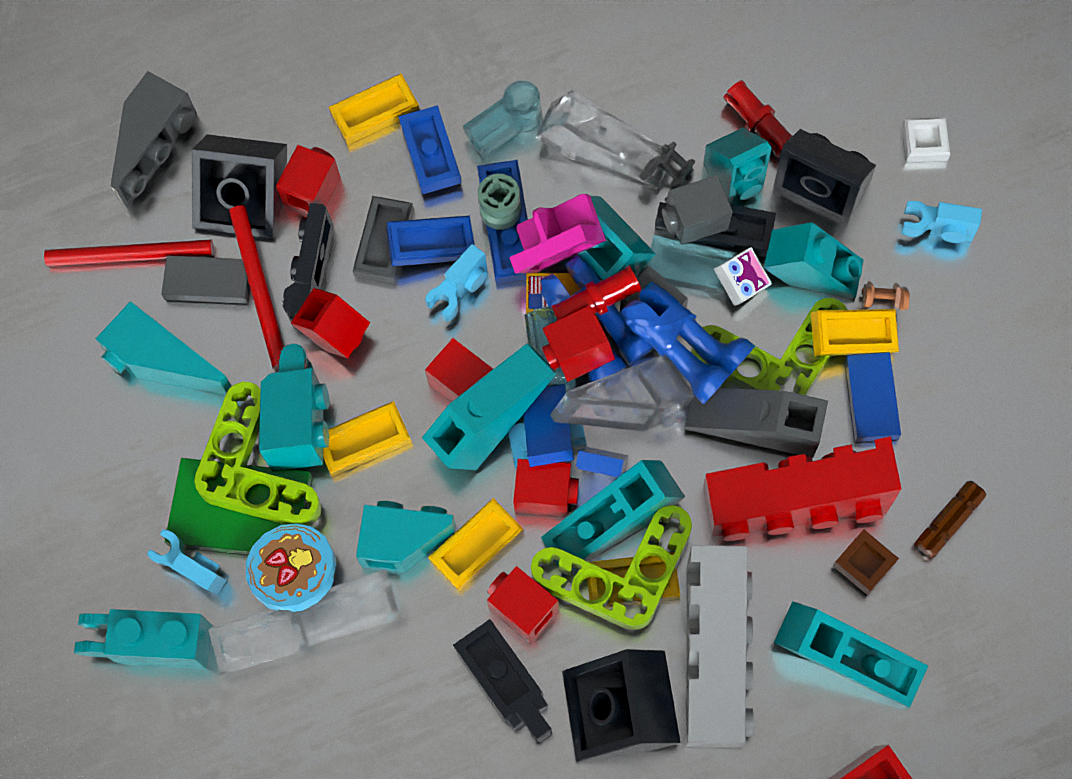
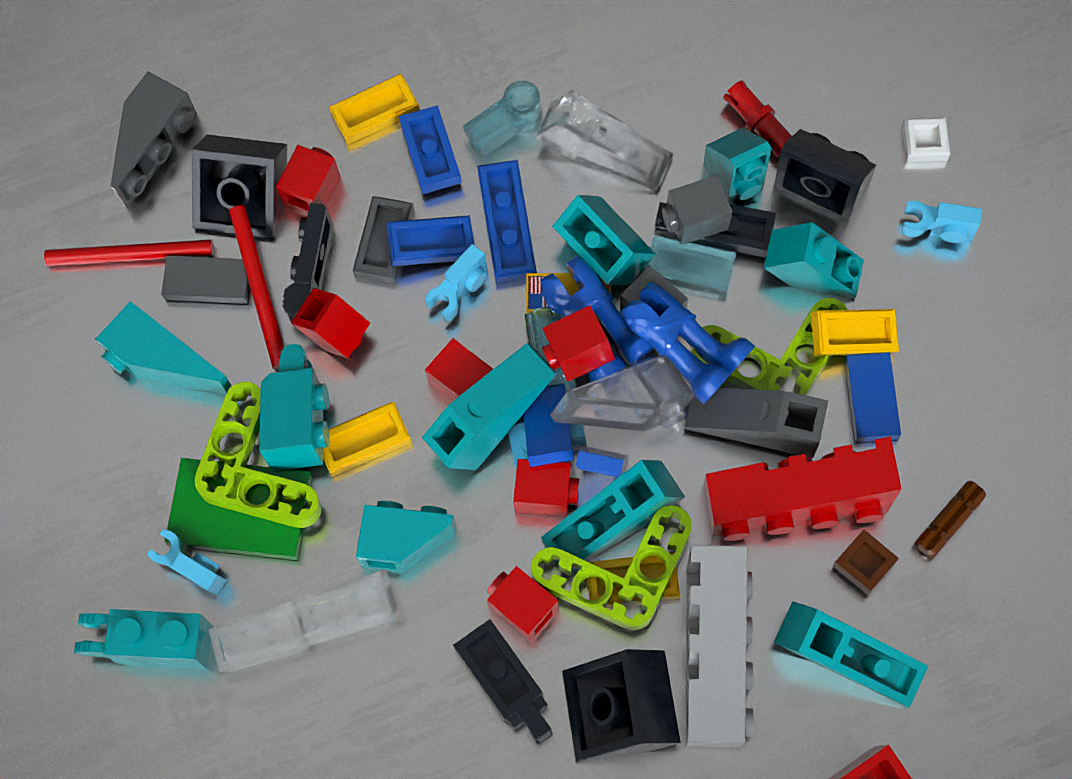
tile [246,523,336,612] -> none
yellow tile [428,498,524,592] -> none
sand green wheel [478,174,521,230] -> none
dark pink panel [509,194,606,273] -> none
red pin [551,266,642,320] -> none
dark grey piece [639,142,695,203] -> none
tile [714,247,772,306] -> none
nougat piece [861,281,910,310] -> none

